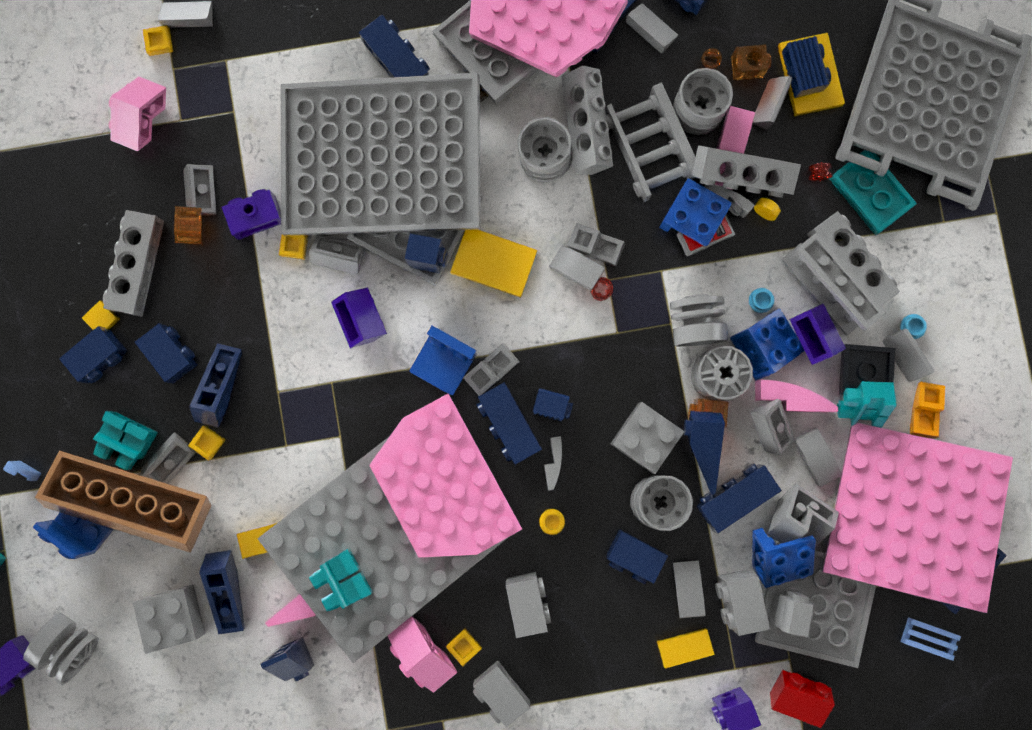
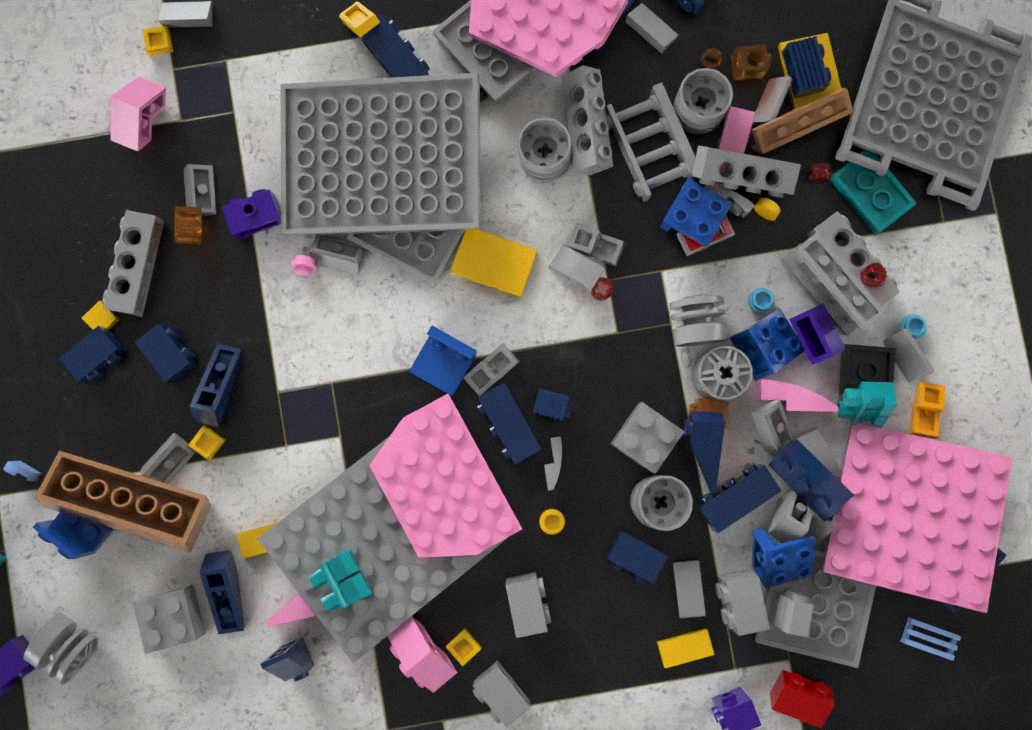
teal hips [93,411,158,470] -> none
yellow tile [279,235,309,260] -> none
dark purple brick [331,287,387,348] -> none
dark blue brick [405,233,448,273] -> none
none -> bright pink plate [291,255,317,276]
none -> yellow tile [339,2,380,38]
none -> medium nougat panel [751,88,854,154]
none -> dark blue brick [768,439,854,522]
none -> clear red bush [860,263,887,287]

